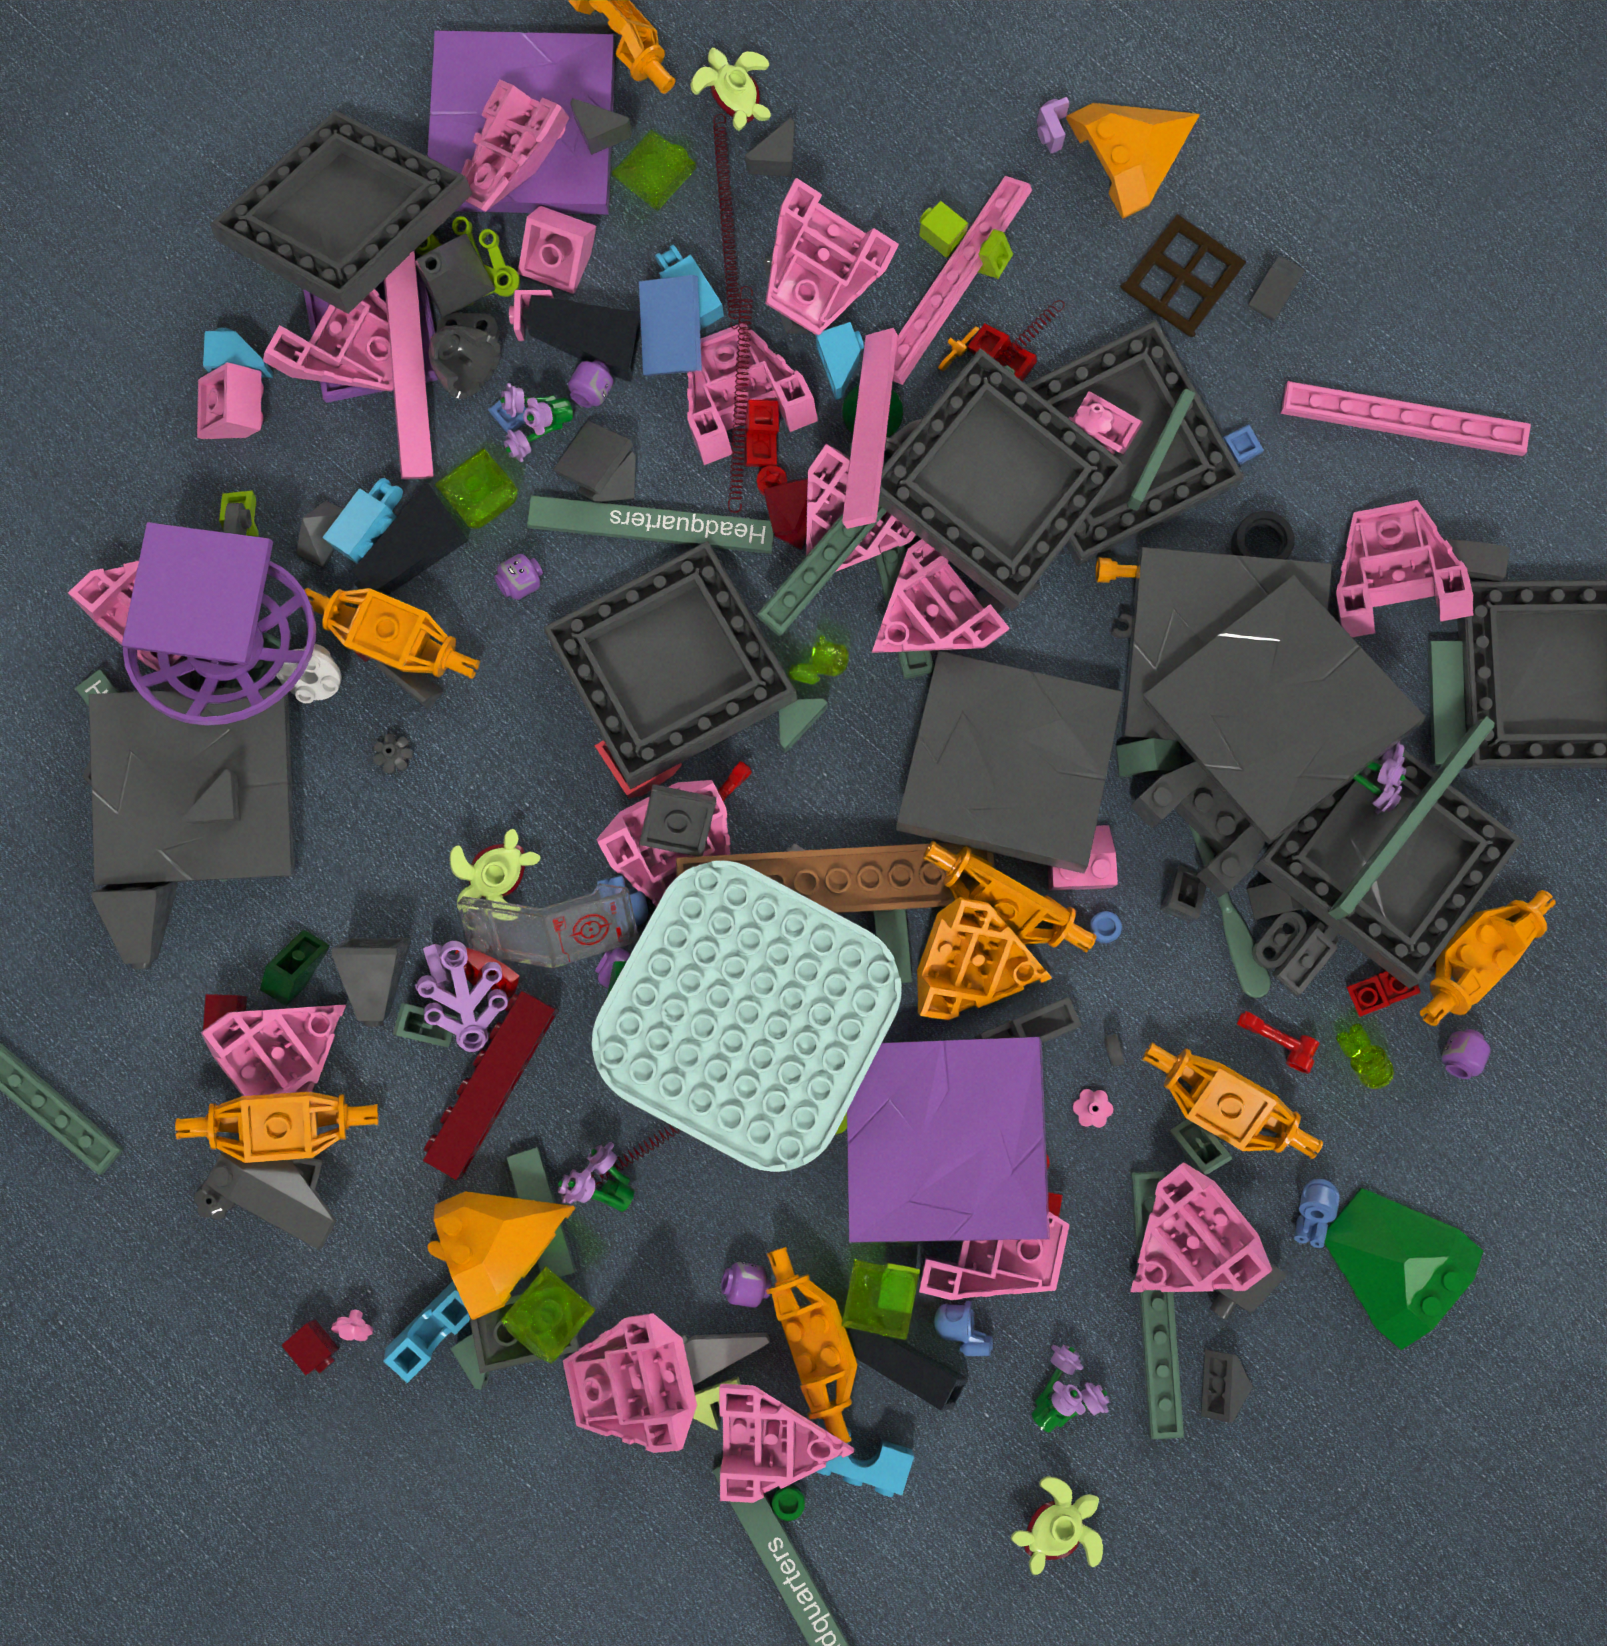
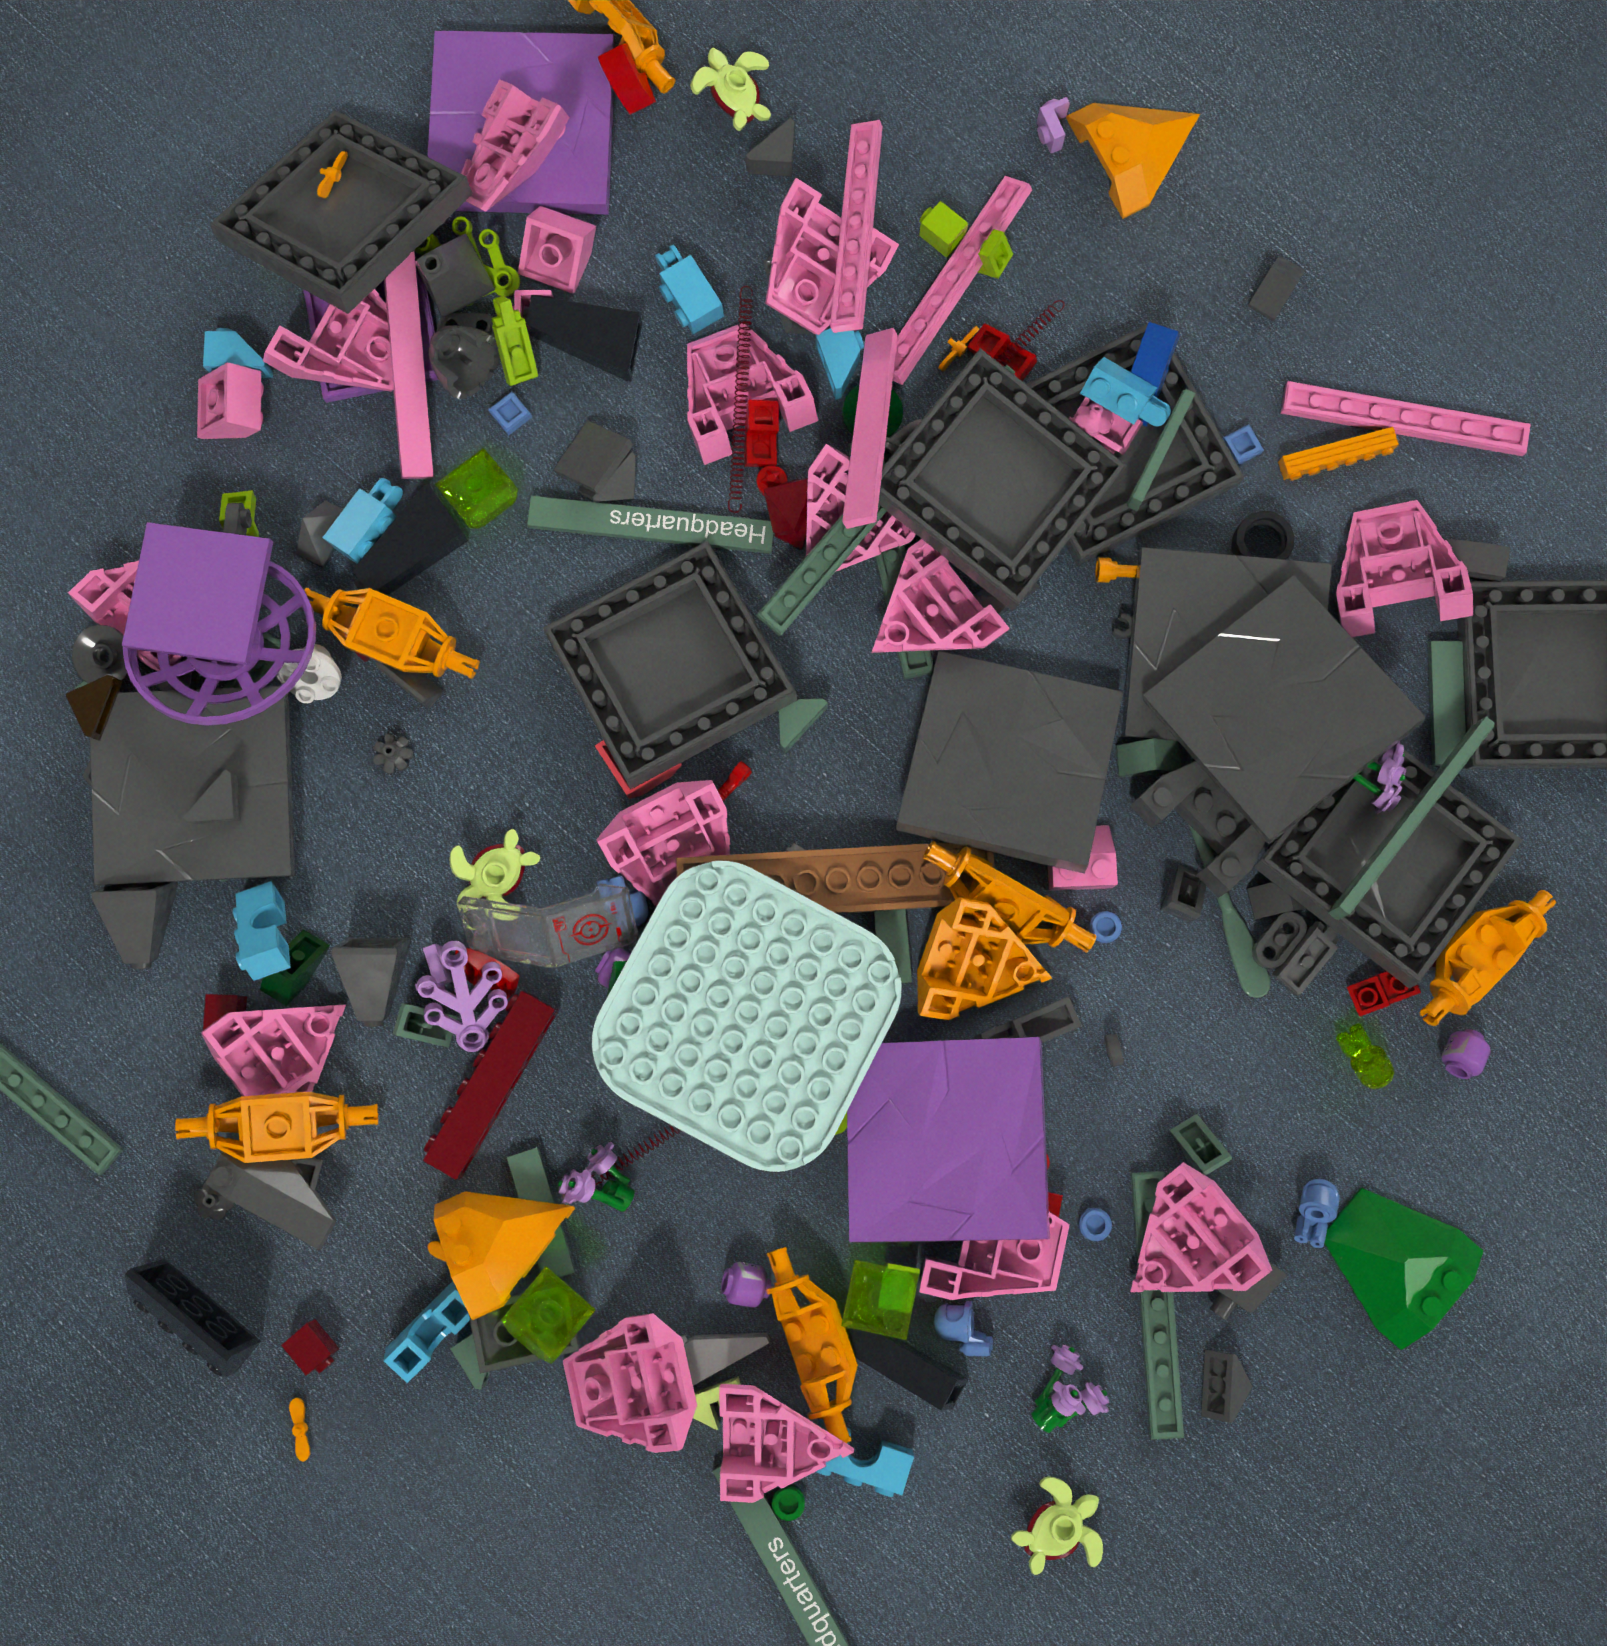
bright pink plant [331,1310,373,1341] -> none
medium lavender head [494,554,543,600] -> none
lavender plant [500,383,573,463] -> none
medium lavender head [568,360,613,408] -> none
dark grey slope [570,98,632,155] -> none
clear neon green slope [612,129,696,211] -> none
medium blue tile [639,275,702,376] -> none
dark grey tile [639,784,716,857] -> none
dark red piece [713,114,741,329] -> none
clear neon green piece [788,634,849,685] -> none
bright pink plant [1072,1089,1114,1128] -> none
dark brown window [1120,214,1246,337] -> none
light orange plate [1142,1042,1323,1159] -> none
red brick [1237,1011,1320,1074] -> none
none -> dark brown slope [65,675,123,741]
none -> dark grey dish [72,625,128,683]
none -> black slope [125,1259,261,1377]
none -> medium azure arch [233,881,291,981]
none -> light orange piece [289,1397,310,1462]
none -> light orange piece [317,151,348,198]
none -> lime hinge [492,295,538,386]
none -> red slope [598,43,656,114]
none -> bright pink tile [830,120,883,333]
none -> medium blue tile [1078,1208,1112,1241]
none -> medium azure brick [1080,357,1171,426]
none -> blue slope [1131,322,1180,427]
none -> light orange piece [1278,427,1399,481]

